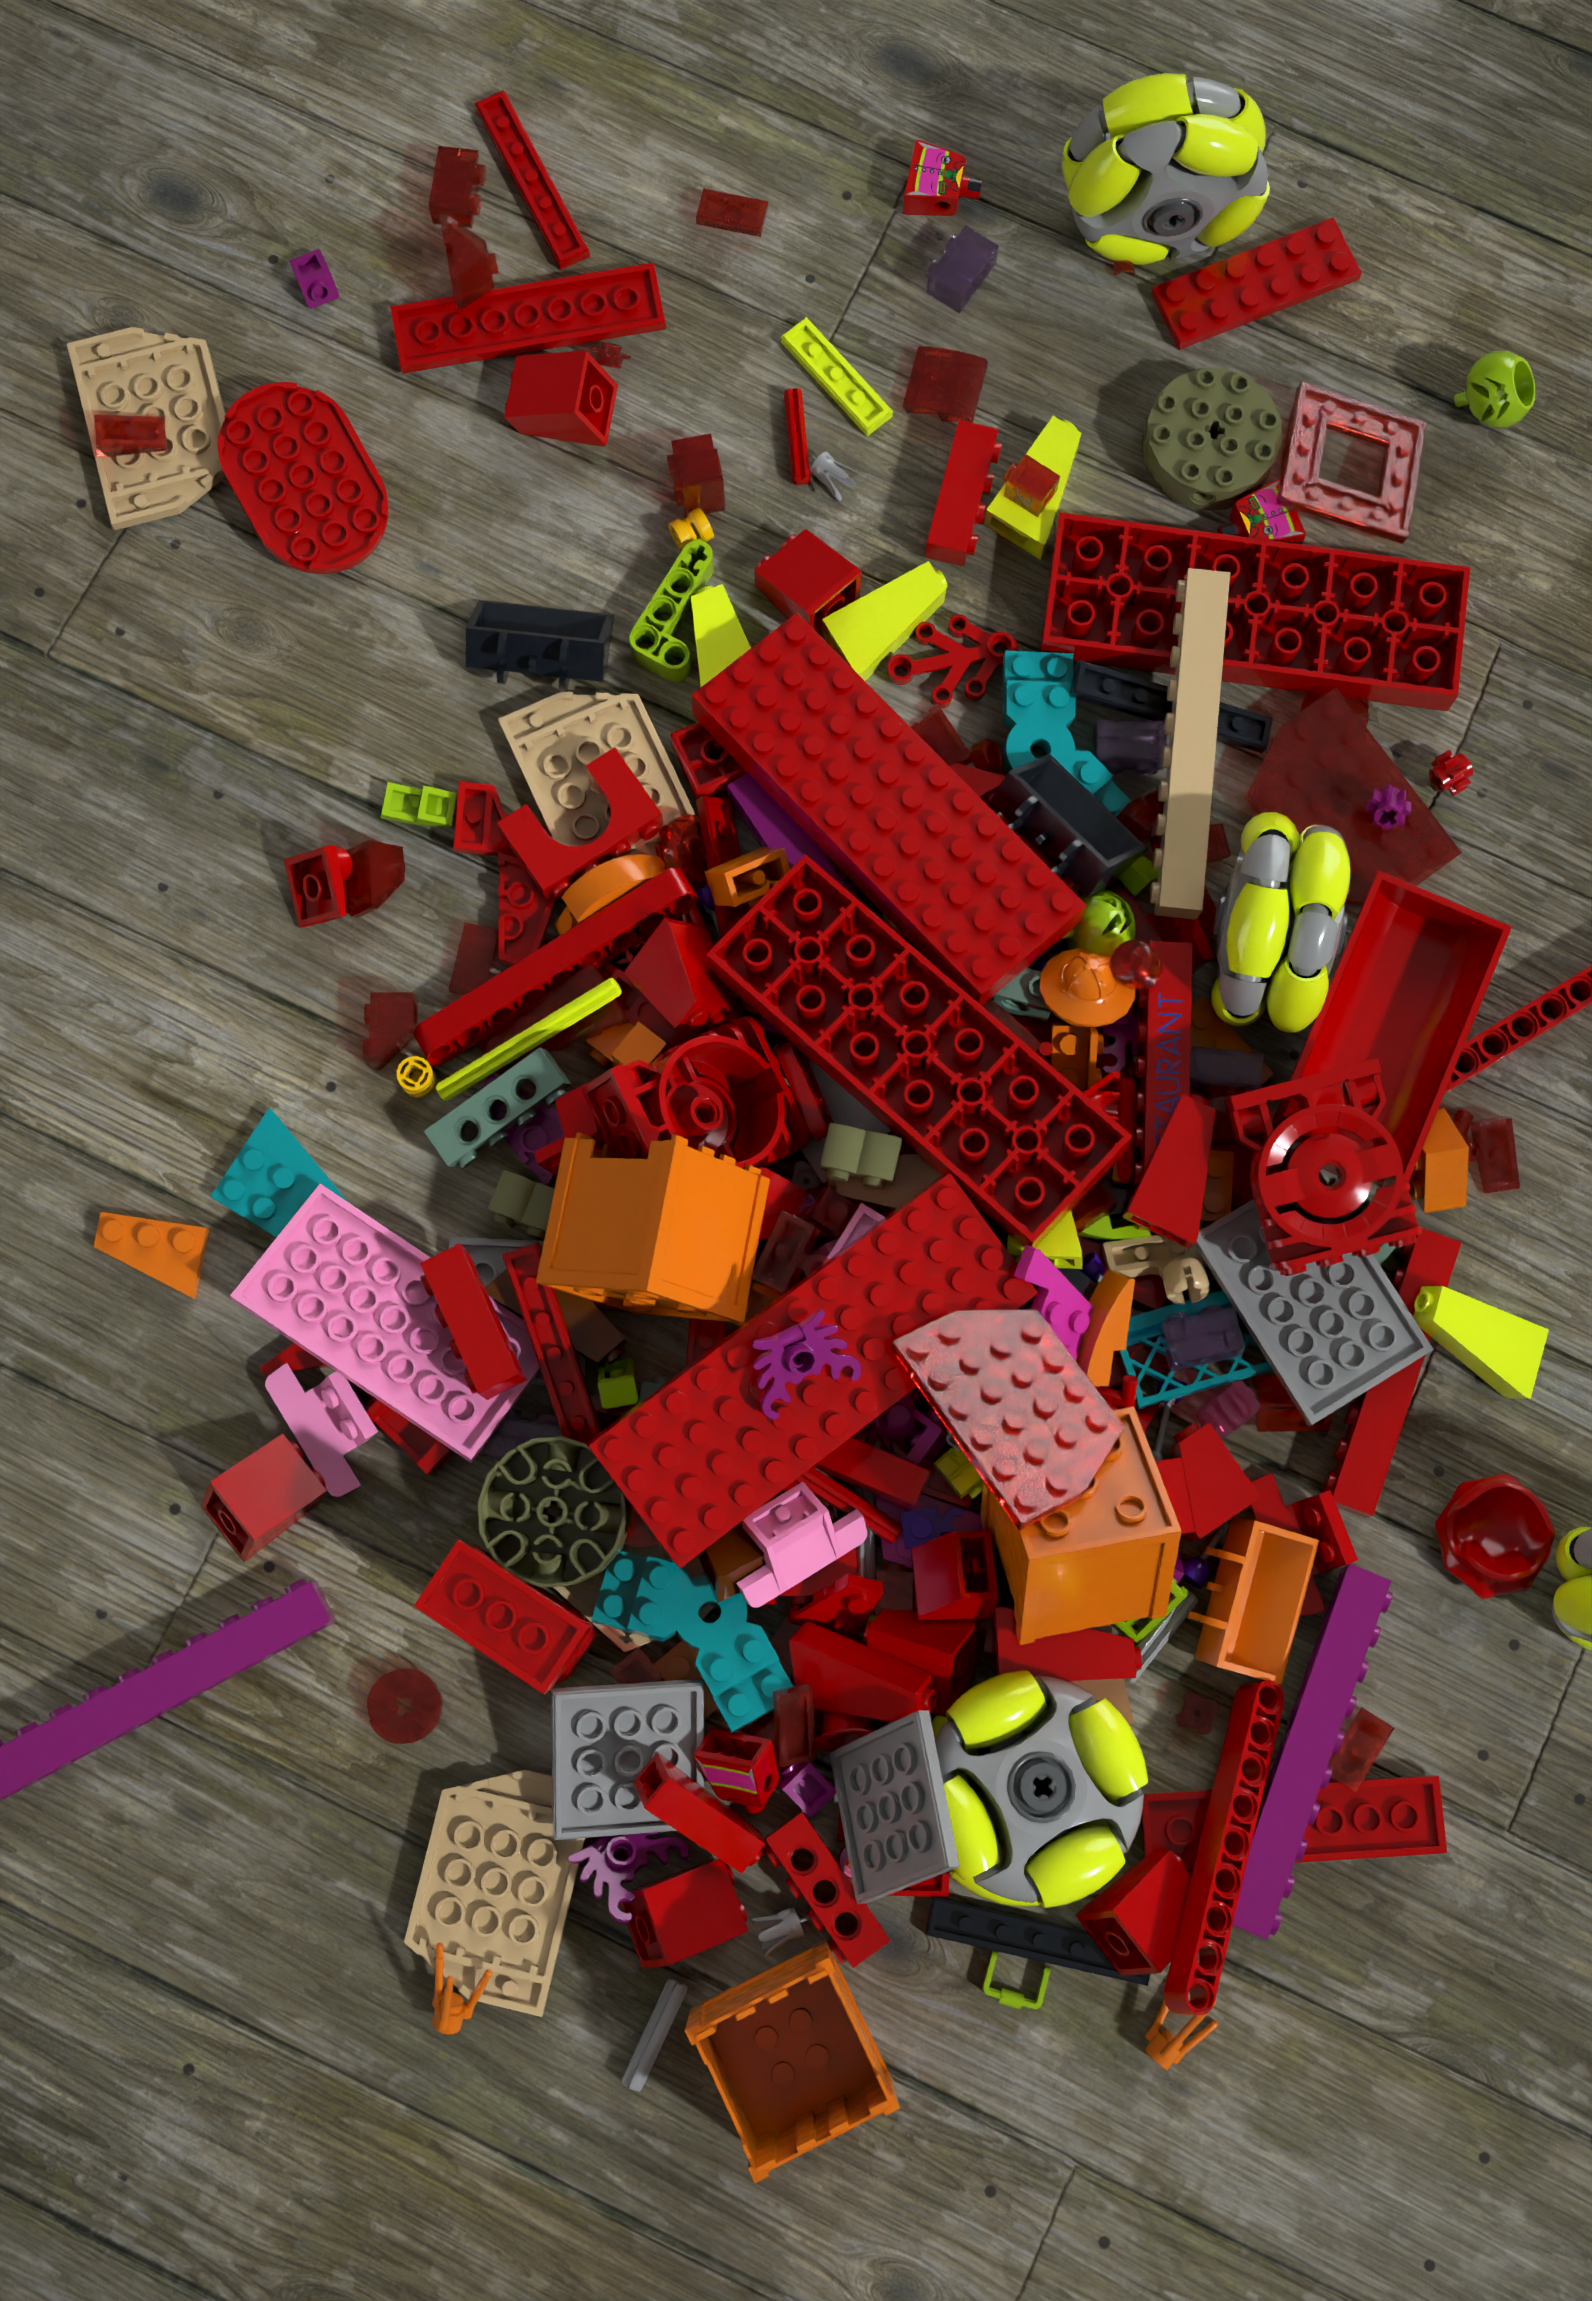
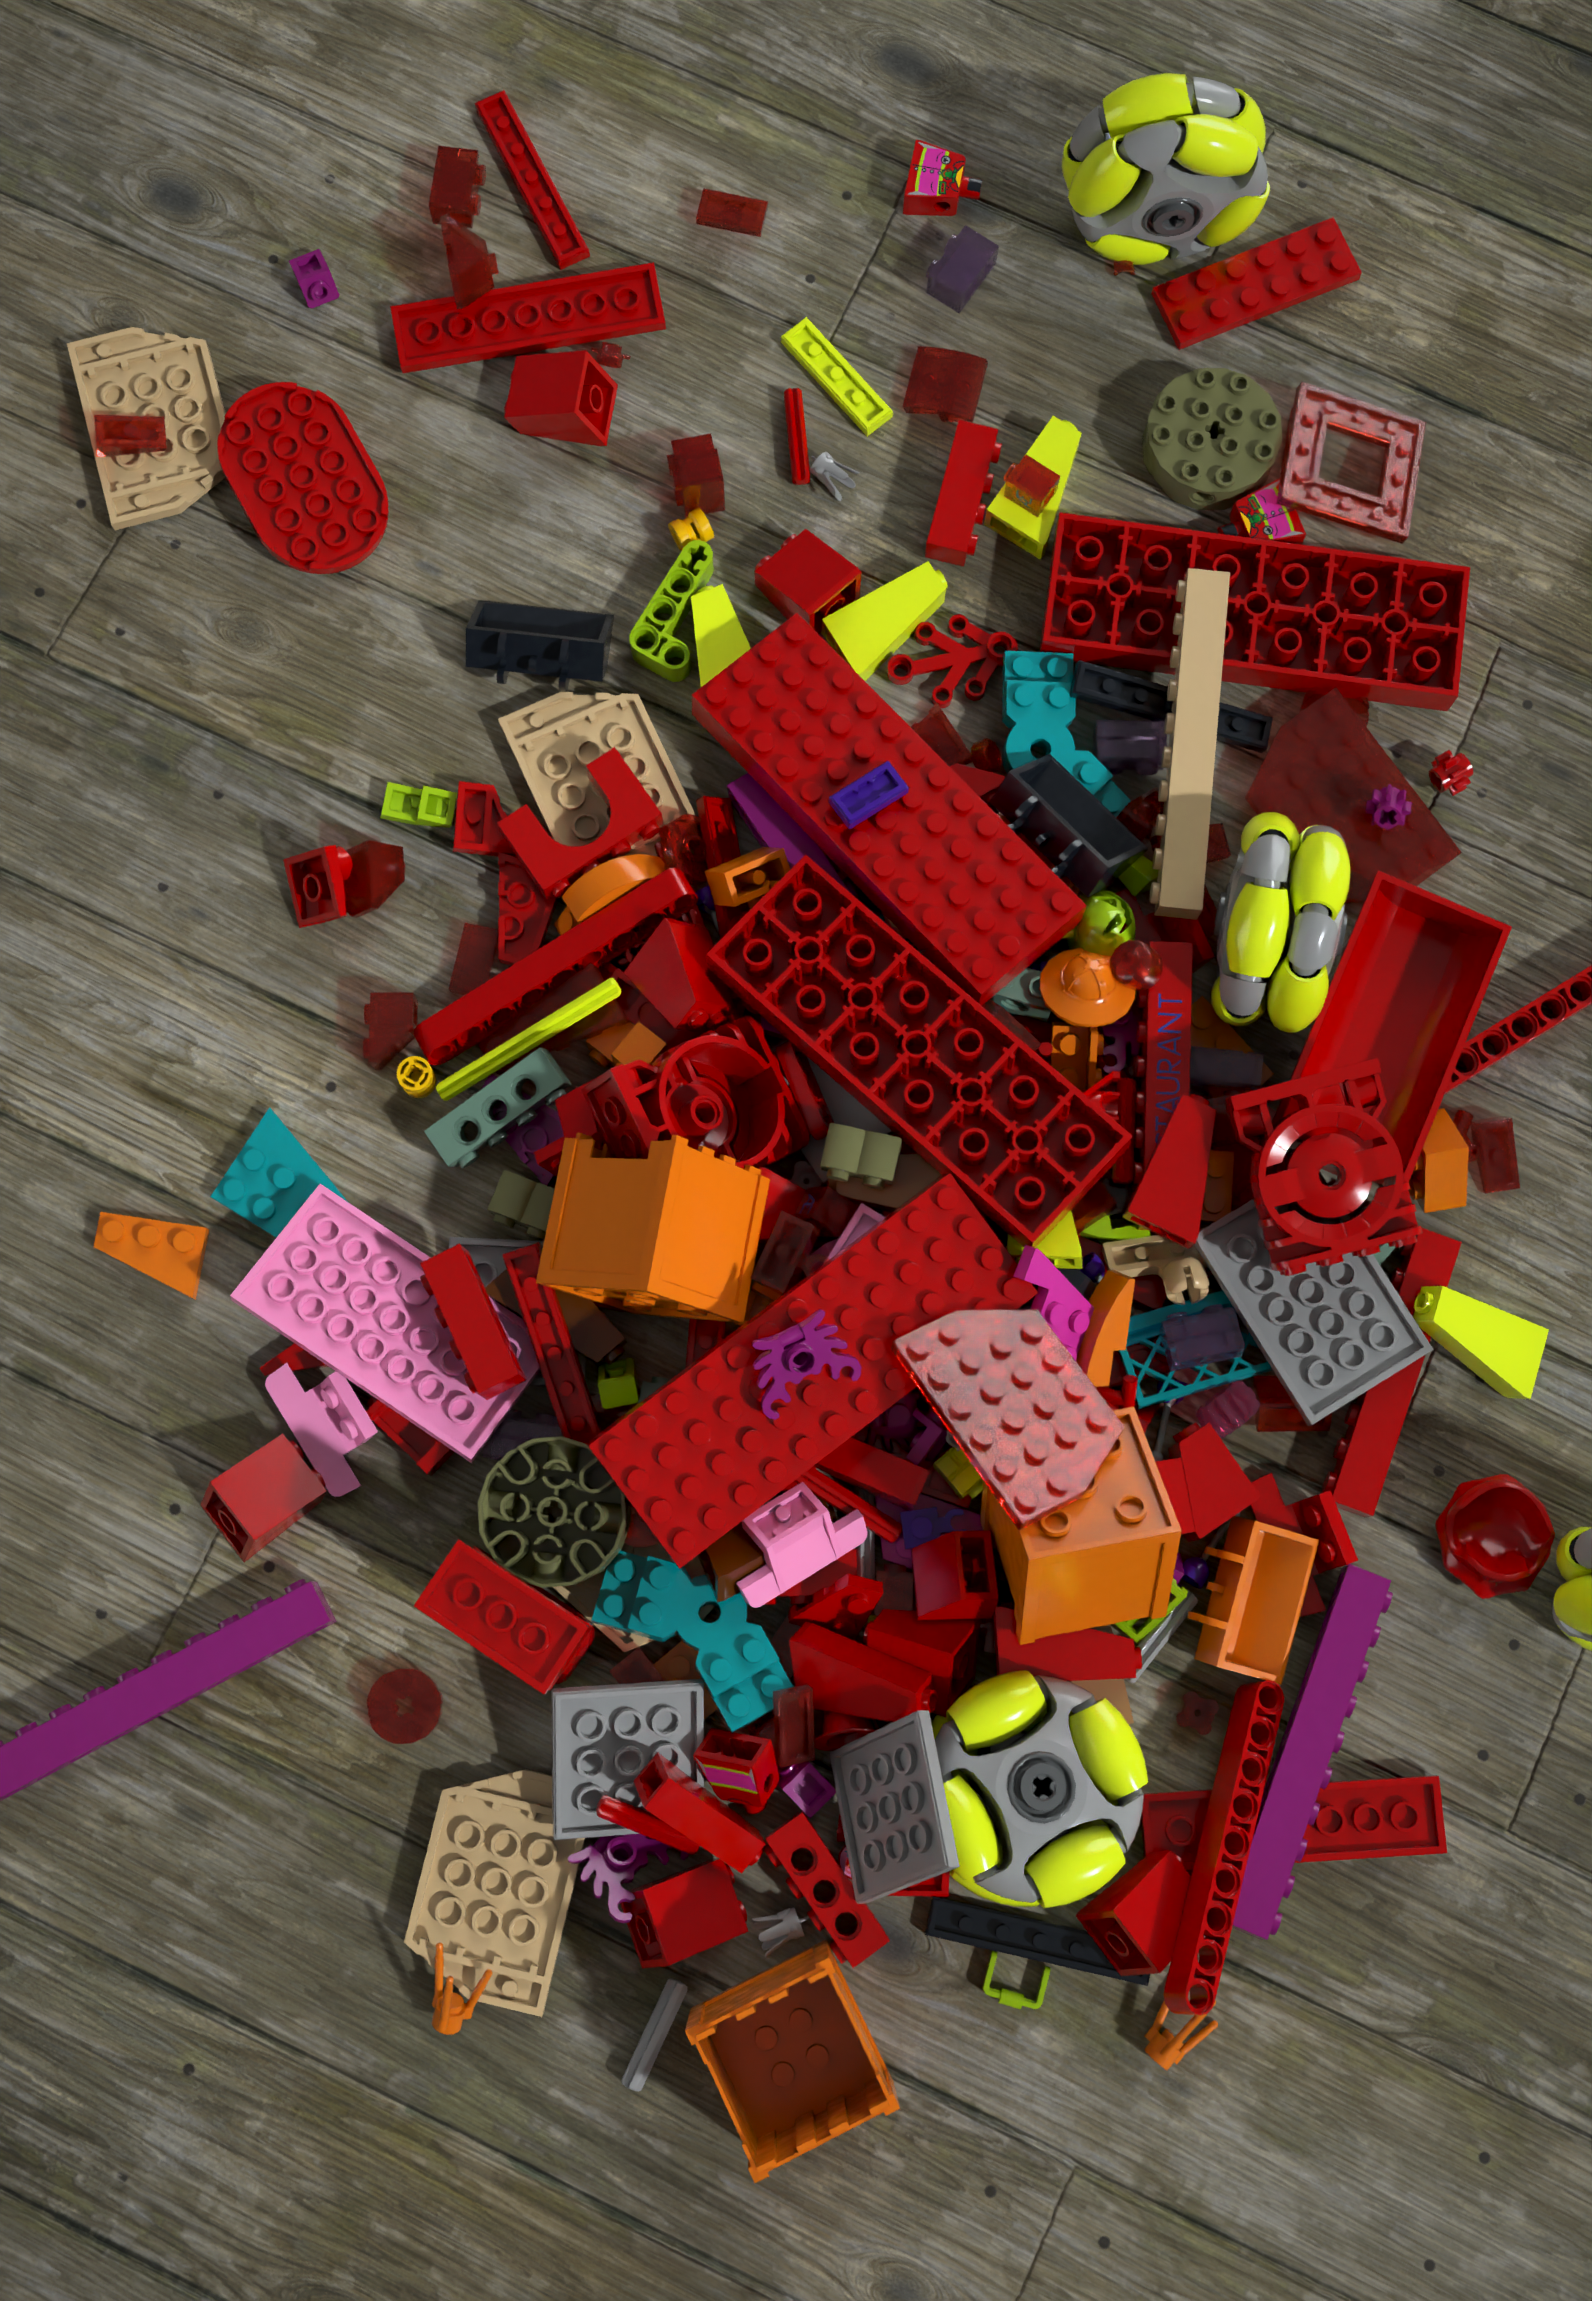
red brick [670,722,748,800] -> none
clear red slope [1328,1707,1395,1792] -> none
lime piece [1454,351,1535,429] -> none
none -> red axle [596,1795,699,1855]
none -> dark purple plate [829,761,909,830]

